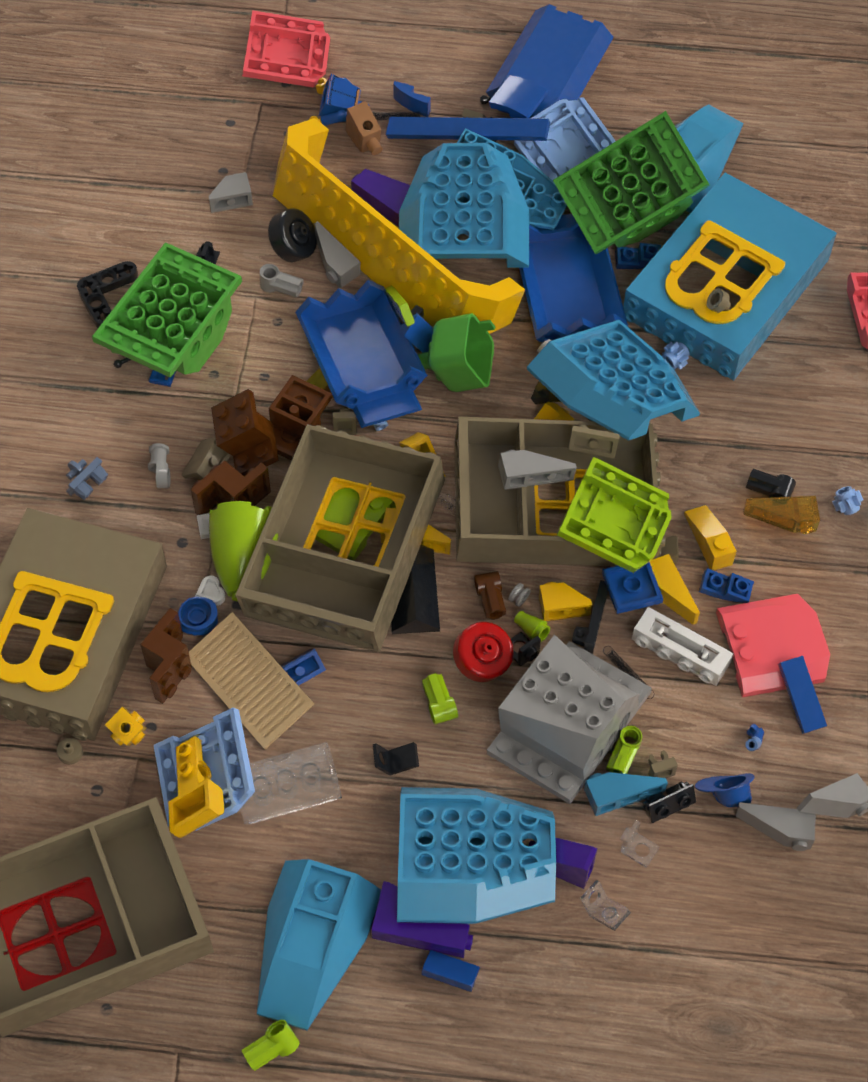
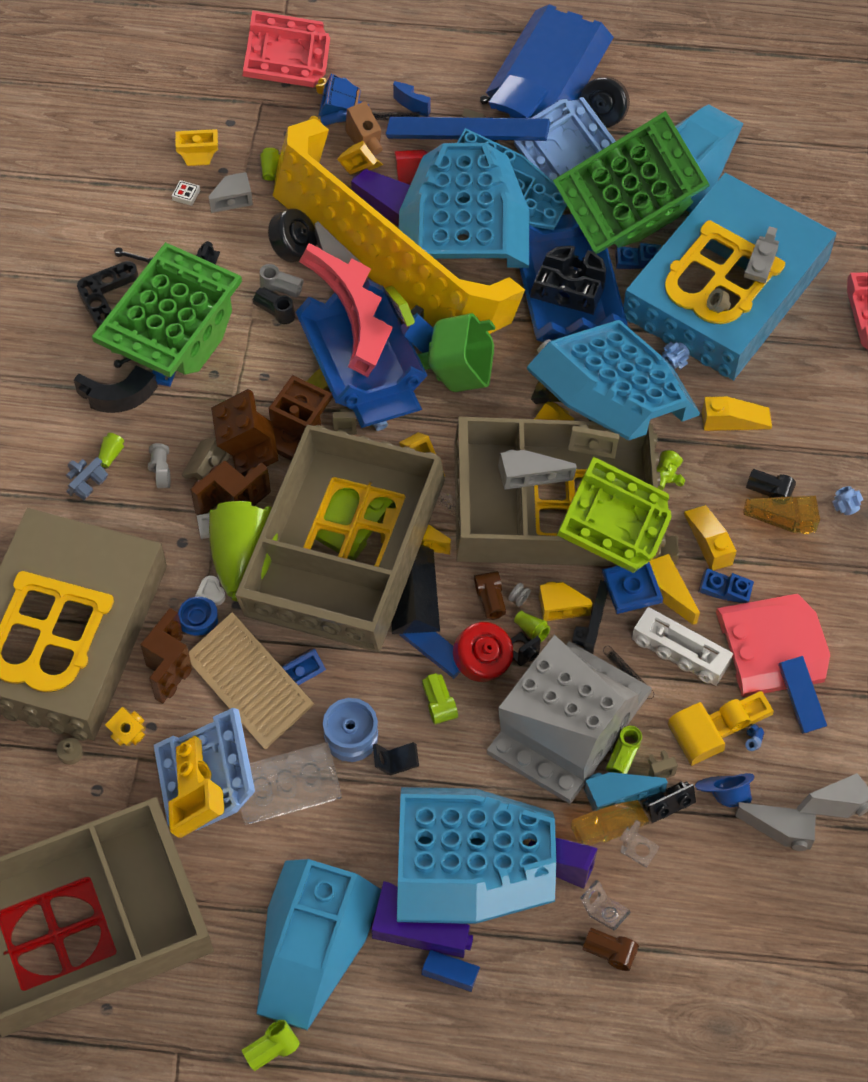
none -> black arch [74,365,158,413]
none -> lime cone [98,433,124,468]
none -> black hinge [114,248,153,264]
none -> white tile [172,180,200,206]
none -> yellow slope [175,129,218,166]
none -> black piece [252,287,296,324]
none -> lime cone [260,148,280,181]
none -> coral arch [299,243,393,377]
none -> medium blue wheel [323,698,378,762]
none -> yellow slope [337,141,383,175]
none -> red slope [395,149,428,185]
none -> blue tile [400,632,460,679]
none -> black connector [530,246,606,315]
none -> clear yellow slope [571,800,650,846]
none -> black wheel [579,77,630,128]
none -> reddish brown piece [582,928,639,971]
none -> lime piece [656,450,685,490]
none -> yellow plate [668,691,774,766]
none -> yellow slope [701,396,772,431]
none -> light grey hinge [744,226,779,284]

